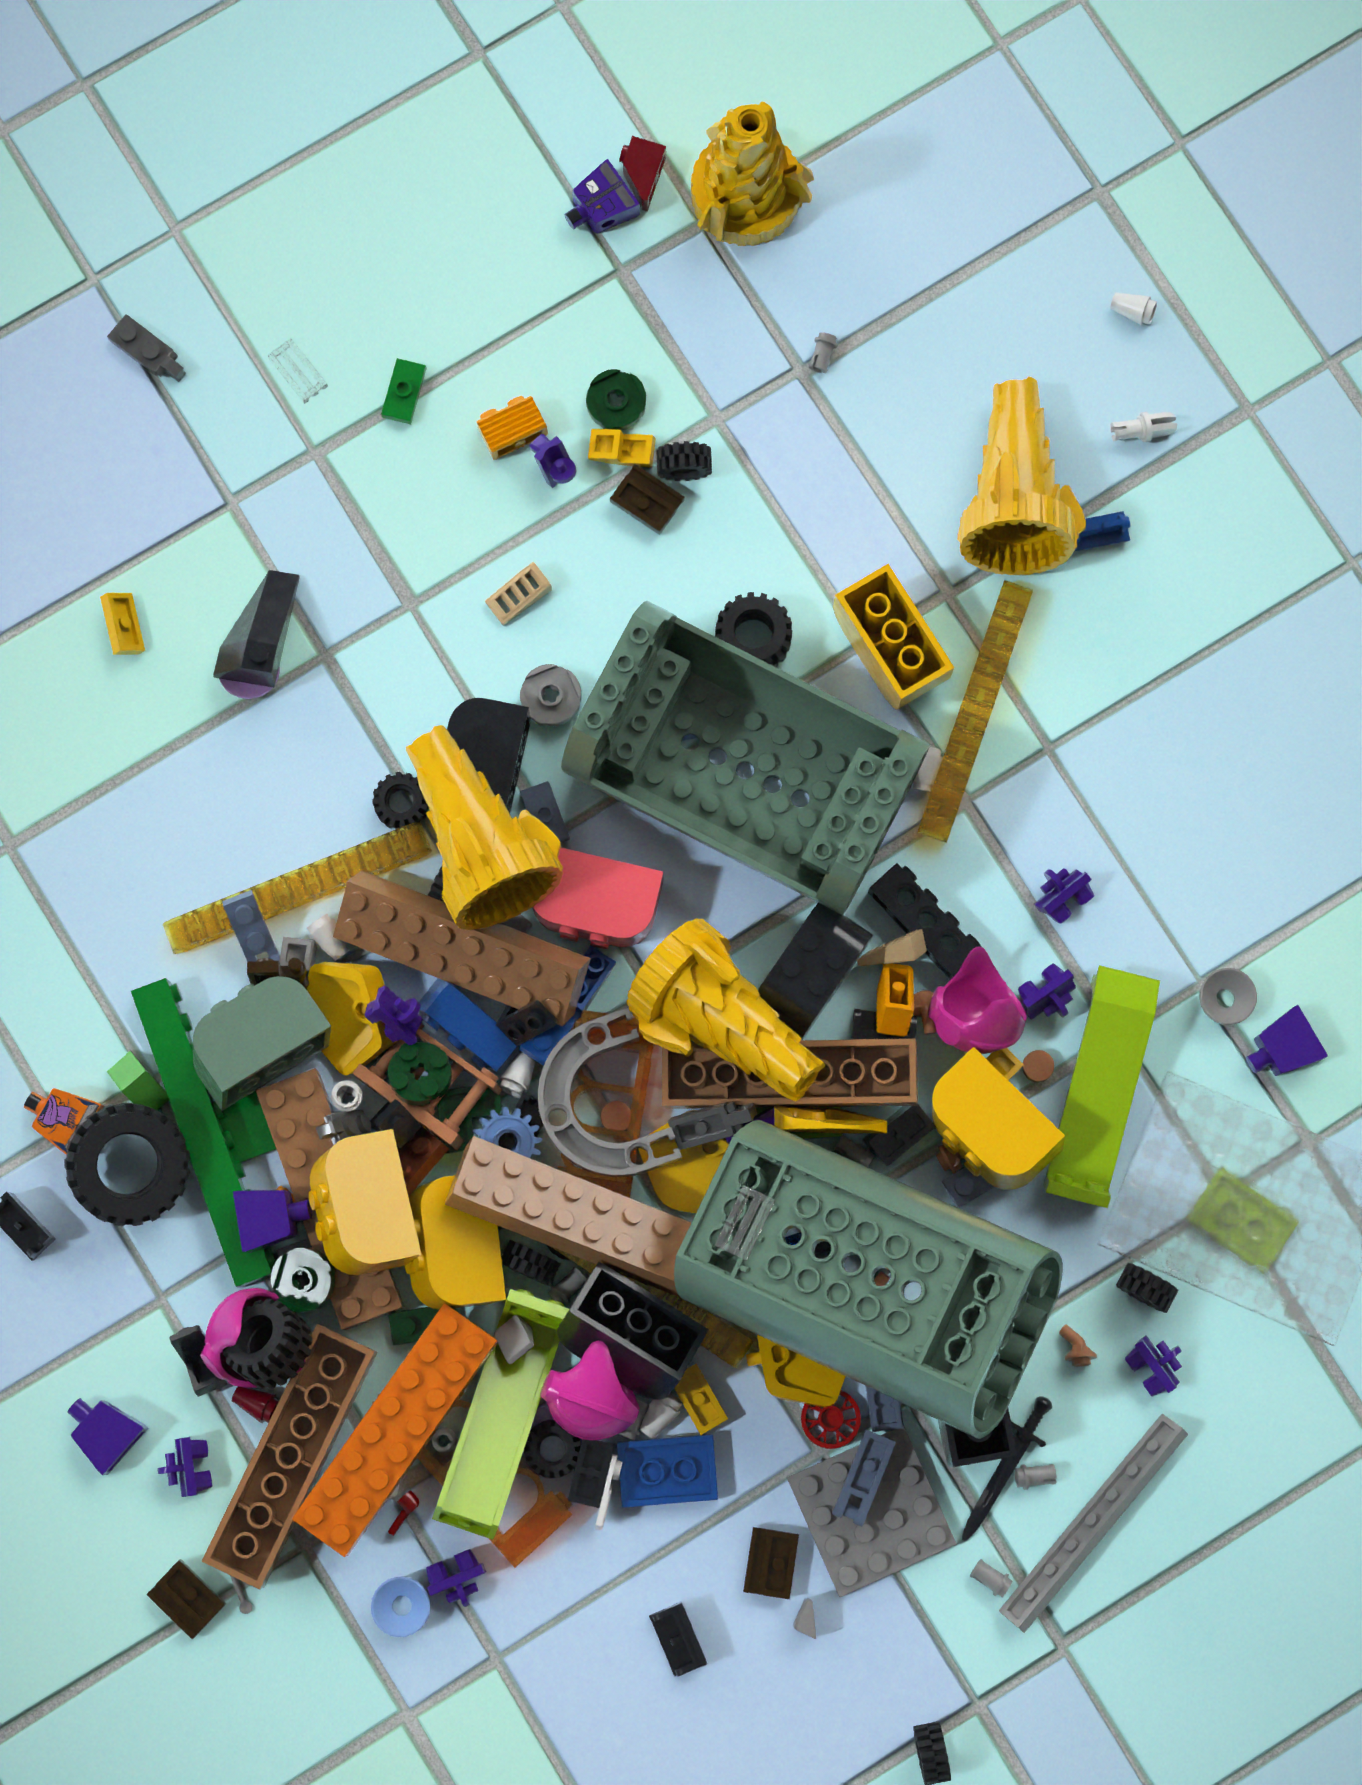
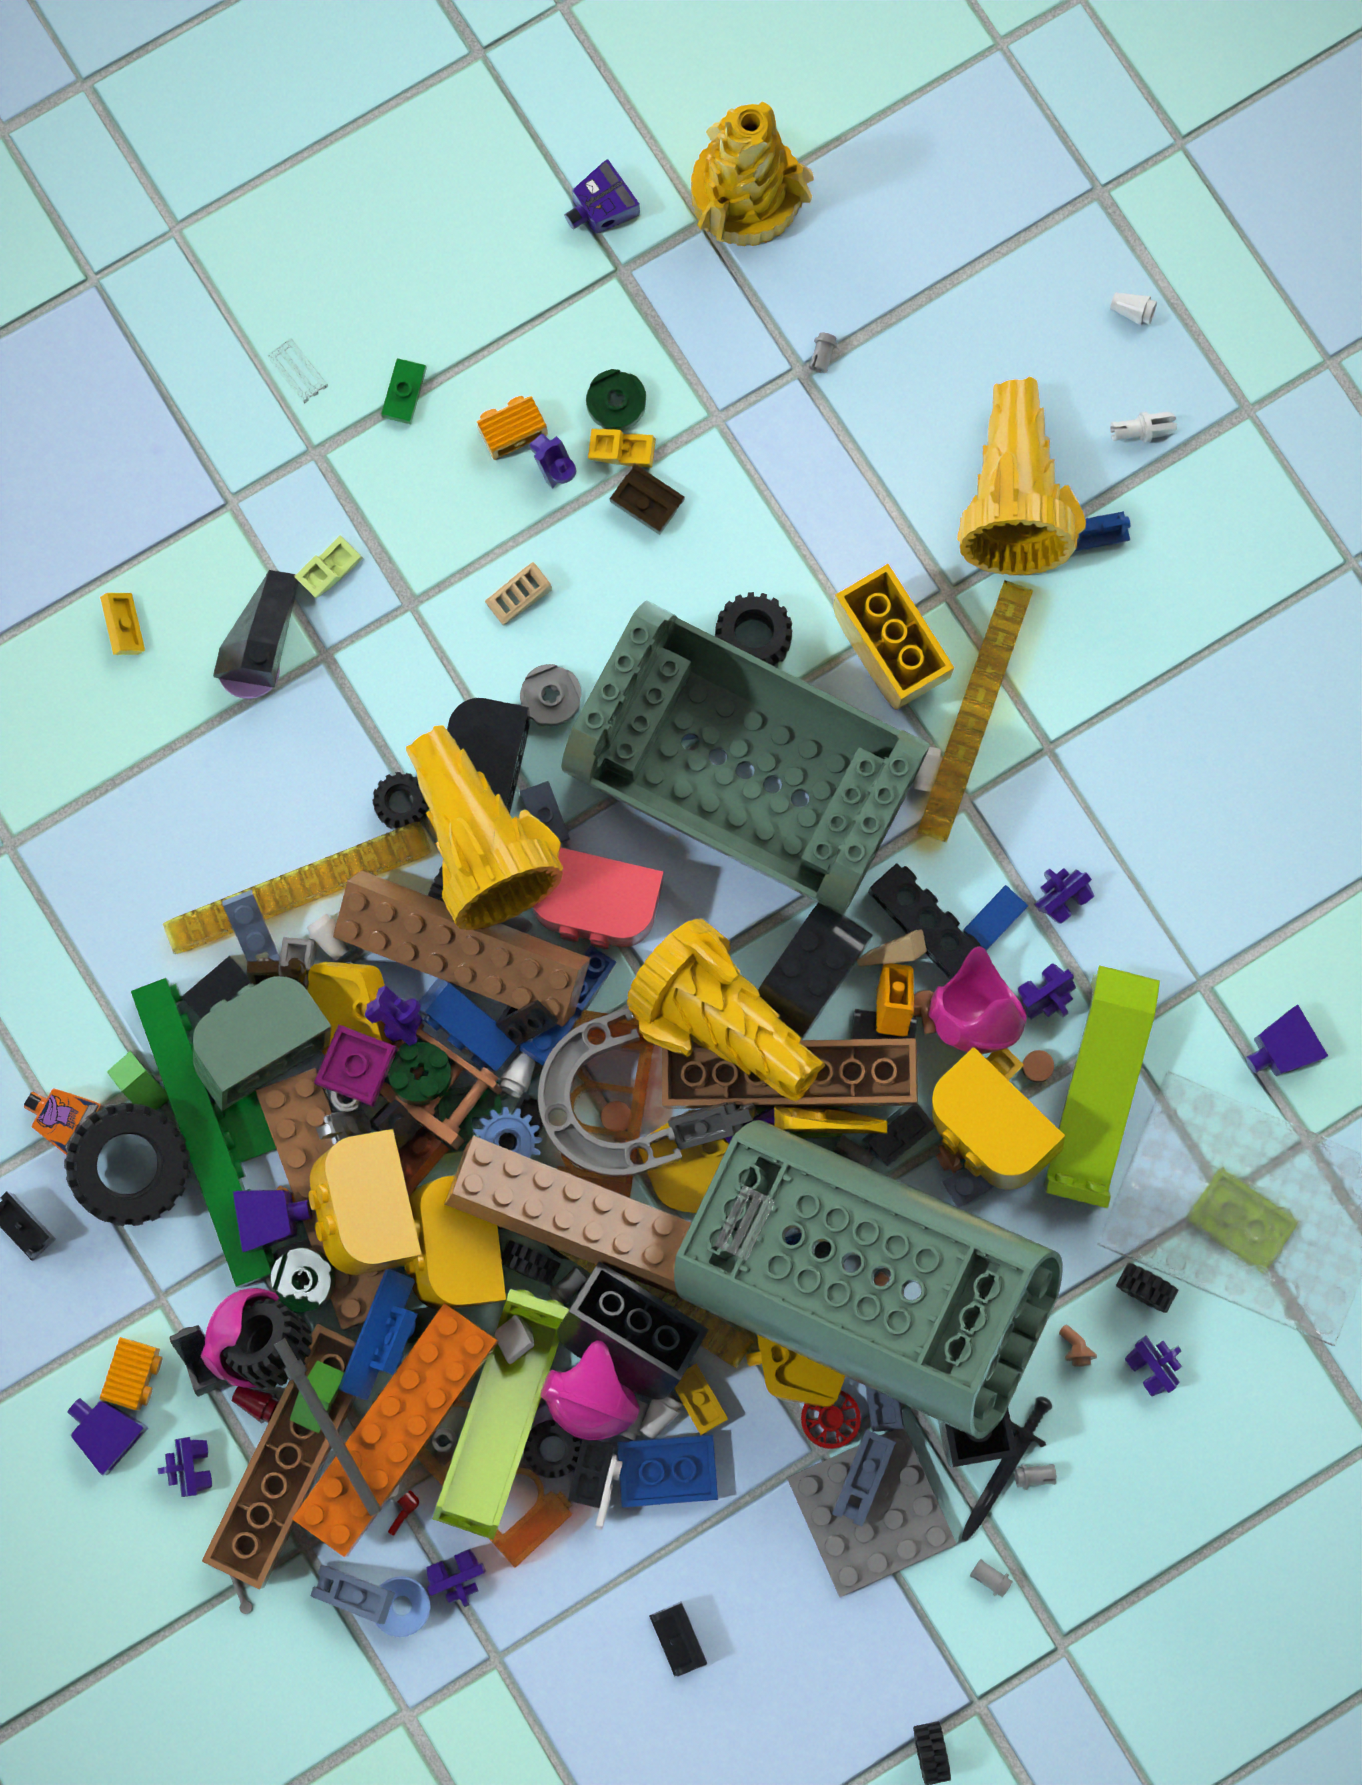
dark grey hinge [107,314,186,382] -> none
dark brown plate [146,1559,227,1640] -> none
dark red slope [619,135,666,212] -> none
black tyre [656,441,712,481] -> none
dark brown plate [743,1527,799,1600] -> none
light grey slope [793,1598,816,1639] -> none
light grey plate [999,1414,1188,1633] -> none
light grey piece [1199,968,1257,1025] -> none
none -> light orange brick [99,1337,163,1410]
none -> black hinge [182,955,250,1019]
none -> dark grey bar [273,1338,382,1516]
none -> bright green slope [290,1360,344,1433]
none -> yellowish green slope [294,535,363,599]
none -> sand blue plate [310,1564,395,1624]
none -> magenta plate [314,1024,398,1107]
none -> blue bracket [339,1269,417,1400]
none -> blue tile [963,885,1028,951]

